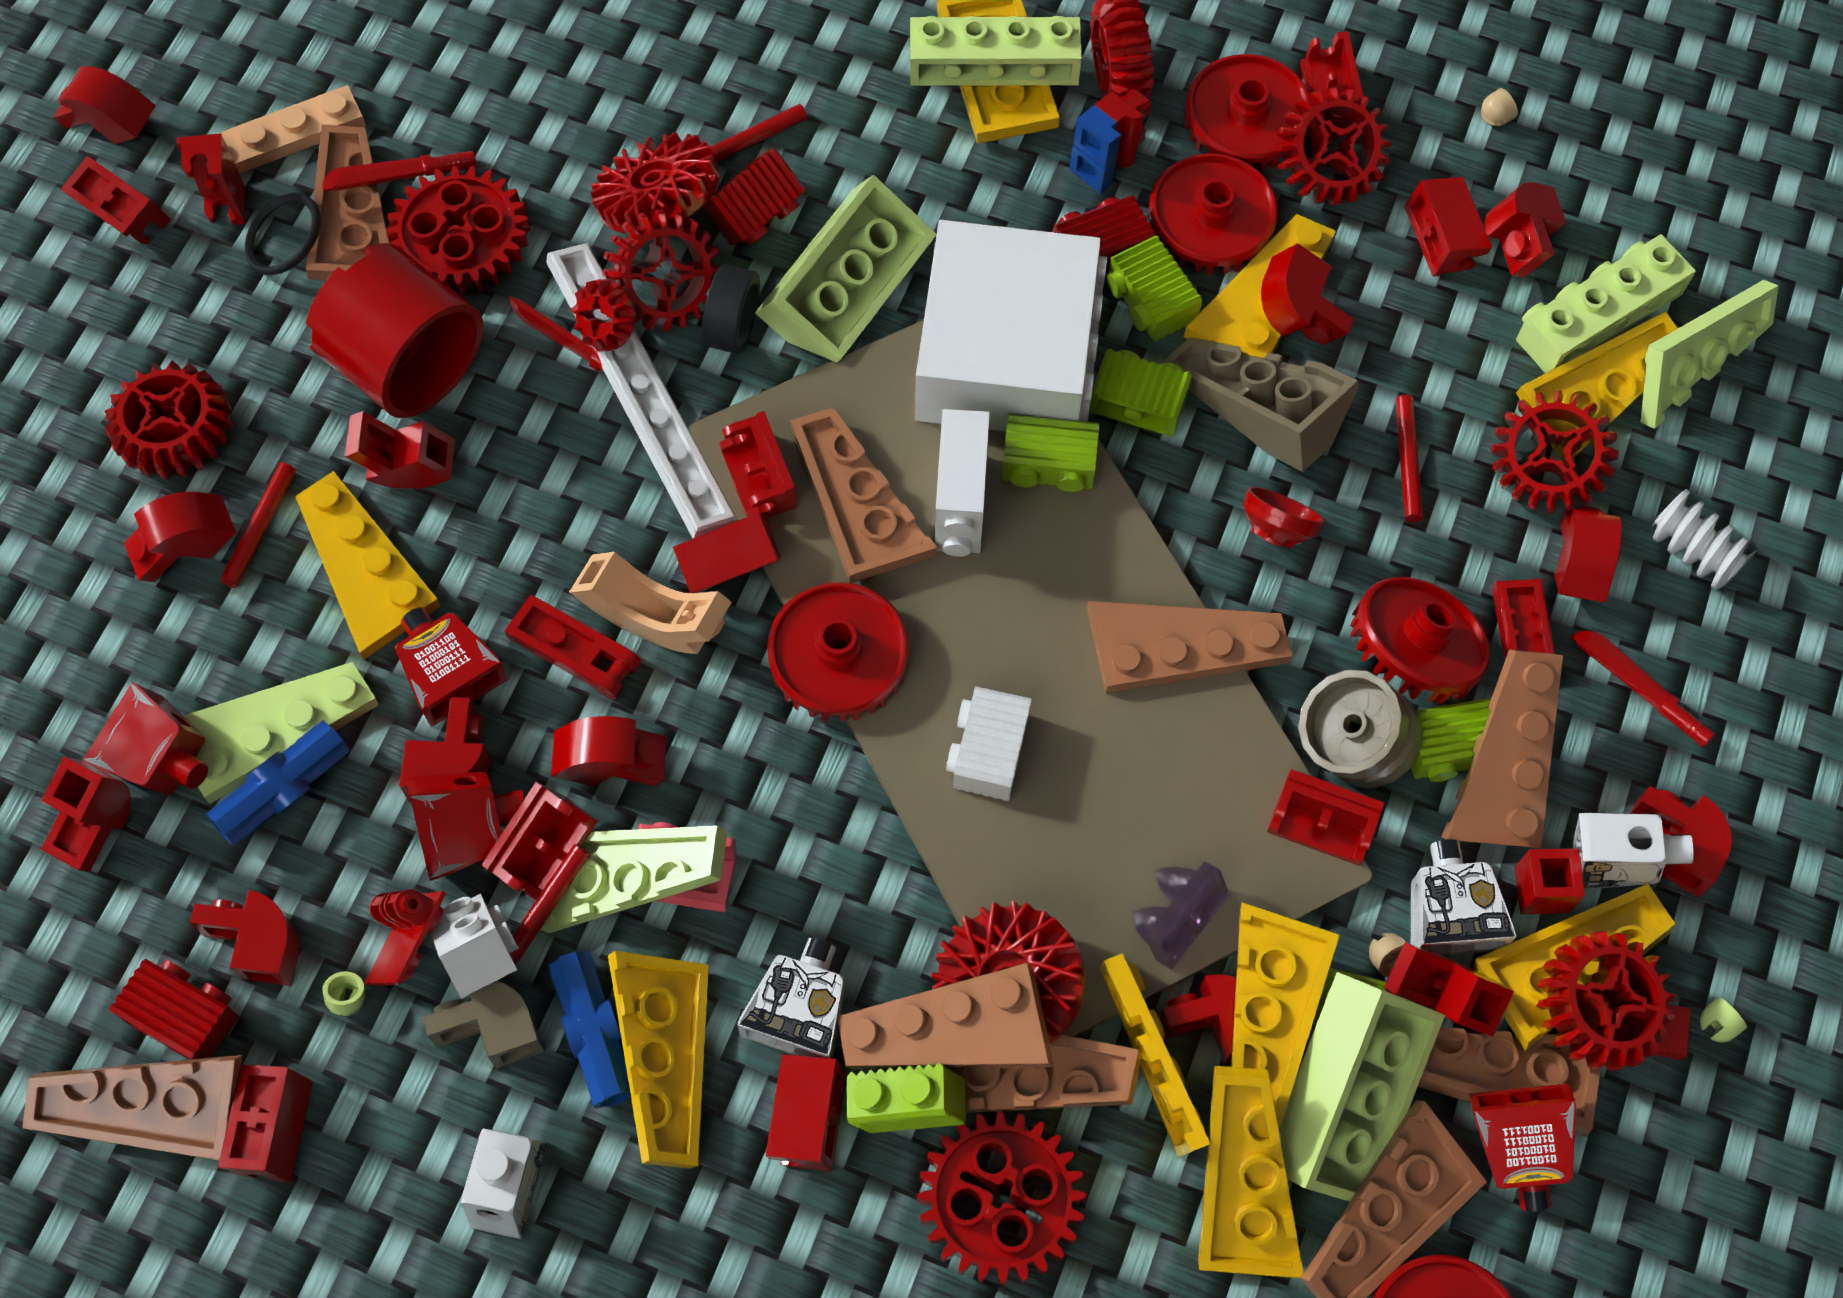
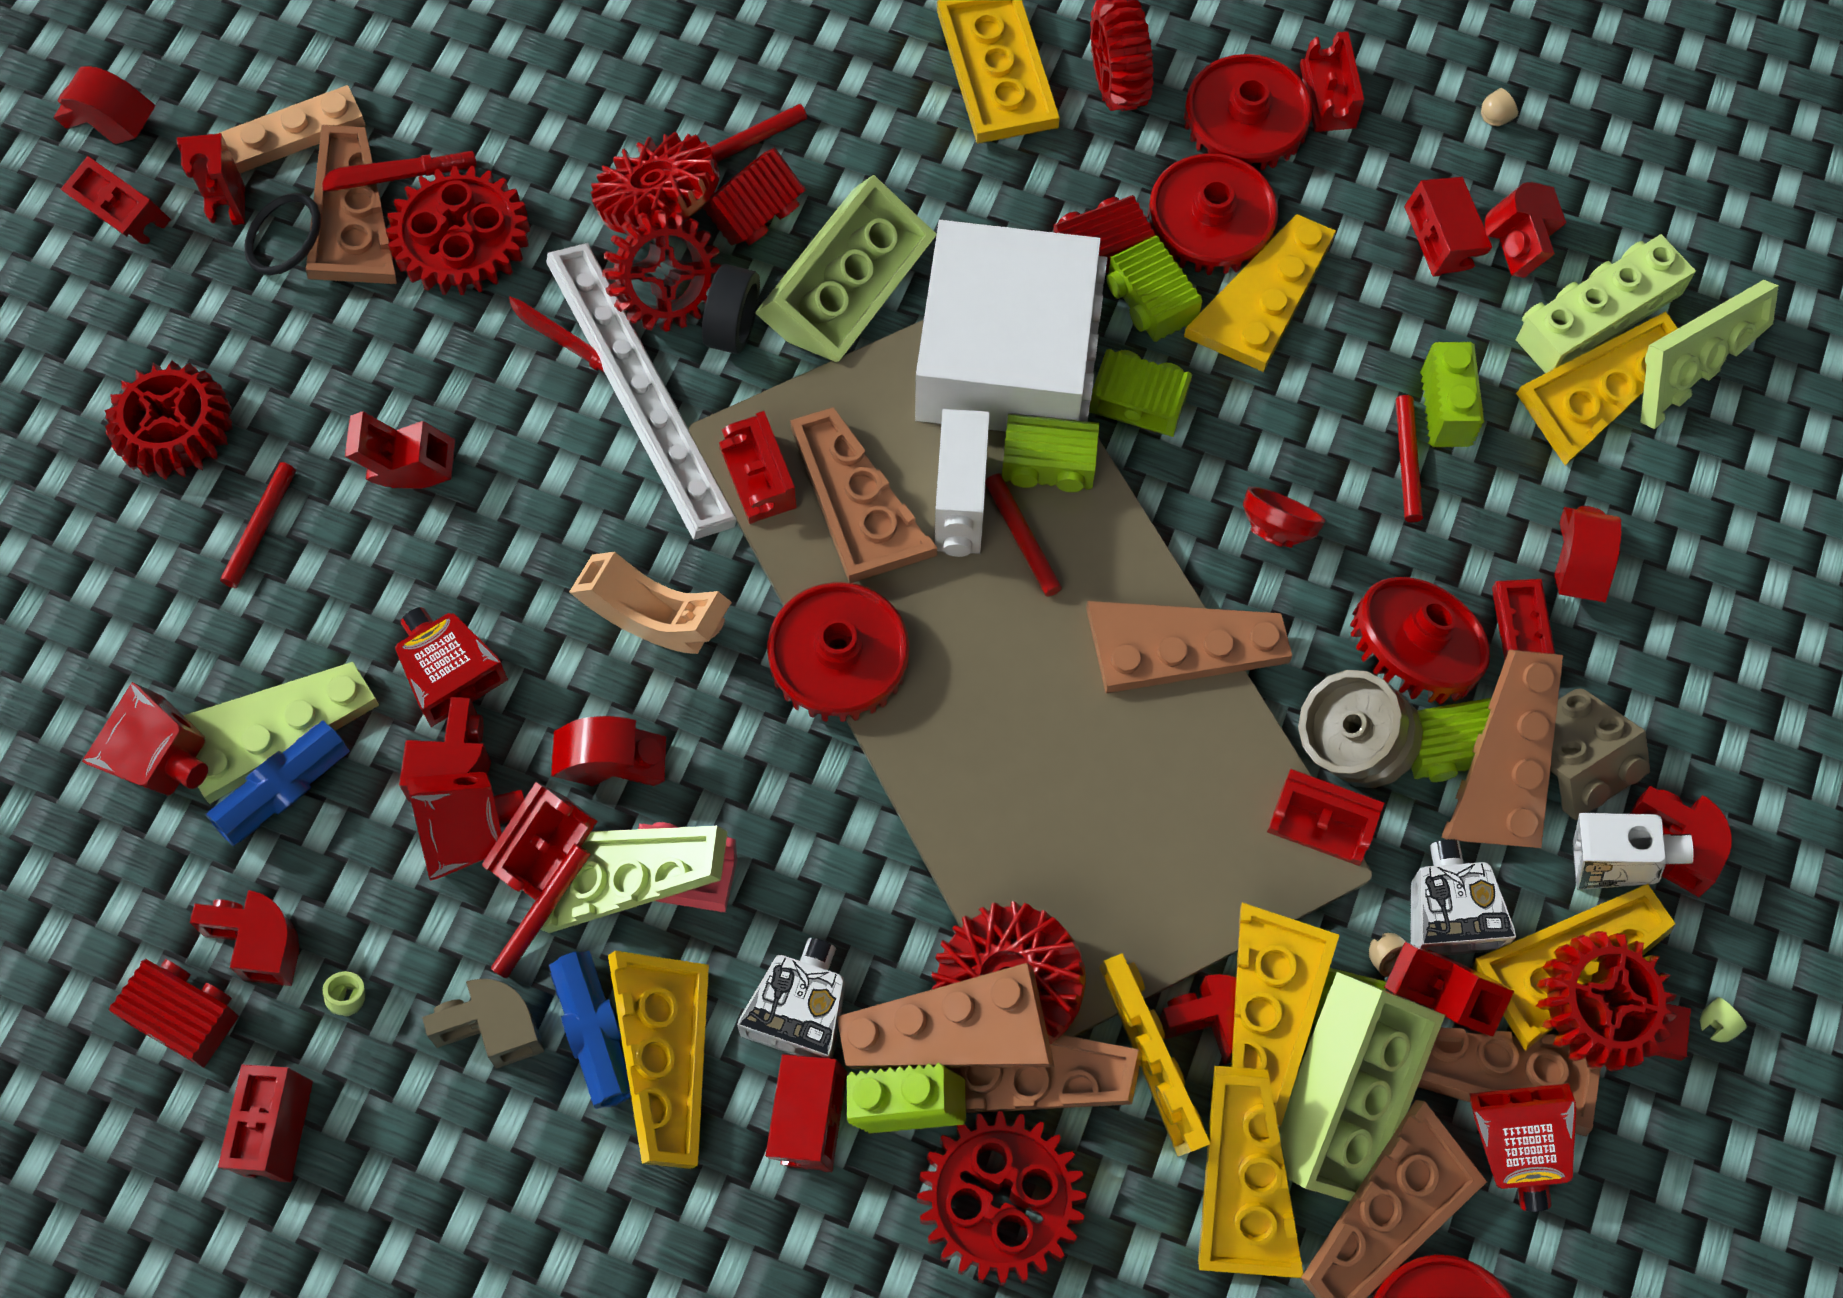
nougat wing [22,1055,242,1160] -> none
red brick [41,756,131,872] -> none
red brick [124,492,236,582] -> none
yellow wing [295,471,441,660] -> none
red brick [306,243,483,418] -> none
red hinge [364,889,446,986] -> none
white brick [431,894,519,999] -> none
white torso [461,1128,548,1240] -> none
red plate [504,594,642,700] -> none
red gear [570,279,634,352] -> none
red hinge [673,512,781,593] -> none
yellowish green brick [910,16,1082,86] -> none
white brick [946,686,1032,801] -> none
hips [1069,89,1152,194] -> none
clear purple tile [1133,861,1230,970] -> none
dark tan wedge [1161,337,1358,472] -> none
red brick [1261,243,1354,345] -> none
red gear [1275,87,1393,206] -> none
red gear [1491,390,1619,514] -> none
red brick [1514,849,1585,915] -> none
red piece [1570,631,1716,748] -> none
white piece [1652,489,1757,590] -> none
none -> red bar [985,473,1062,597]
none -> lime brick [1420,342,1484,447]
none -> dark tan bracket [1550,689,1650,820]

